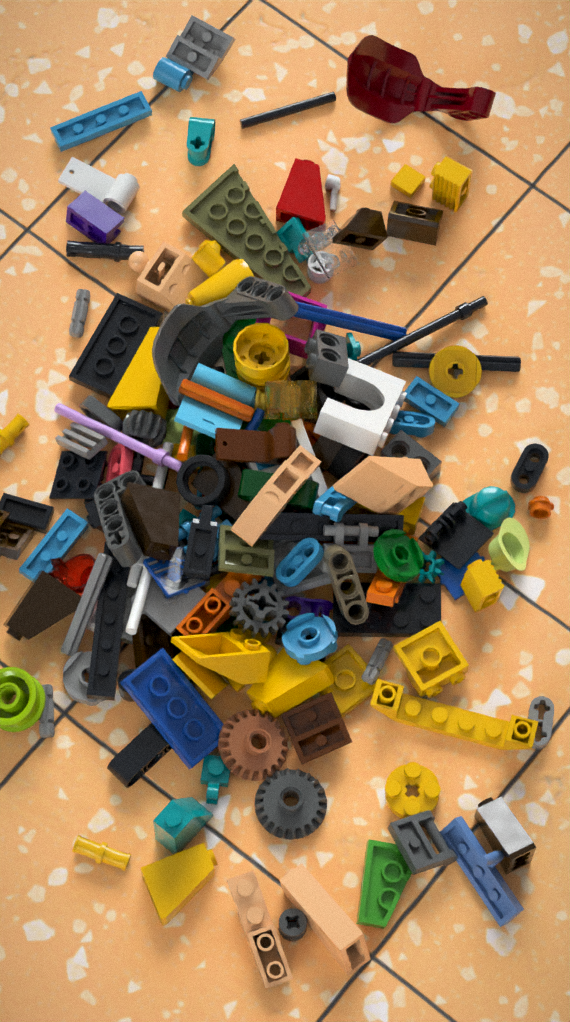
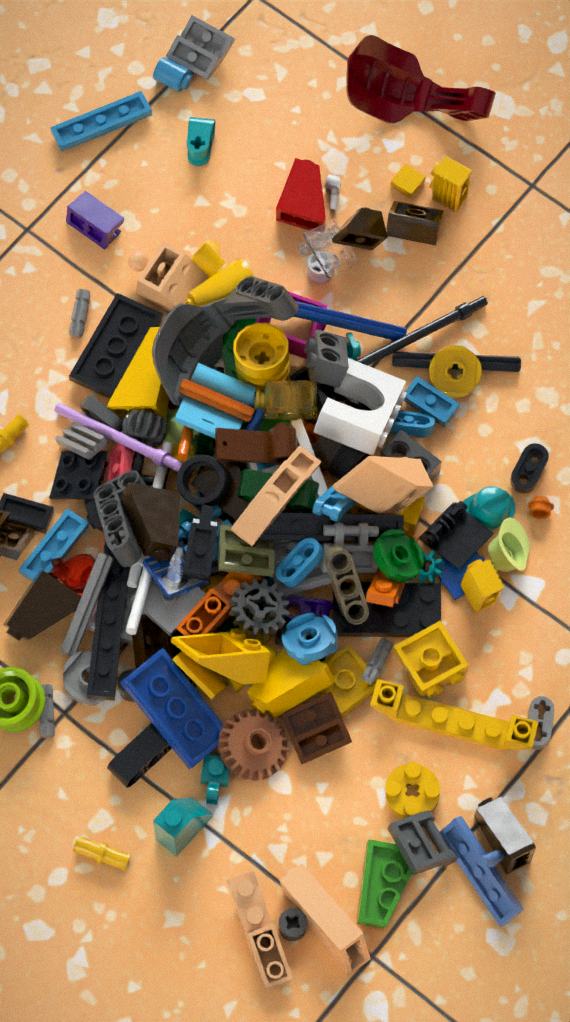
white door [58,157,140,214] -> none
black pin [66,240,144,262] -> none
yellow slope [141,842,218,926] -> none
olive wing [182,164,311,297] -> none
black bar [239,91,336,129] -> none
dark grey gear [254,768,327,840] -> none
teal plate [277,217,314,263] -> none

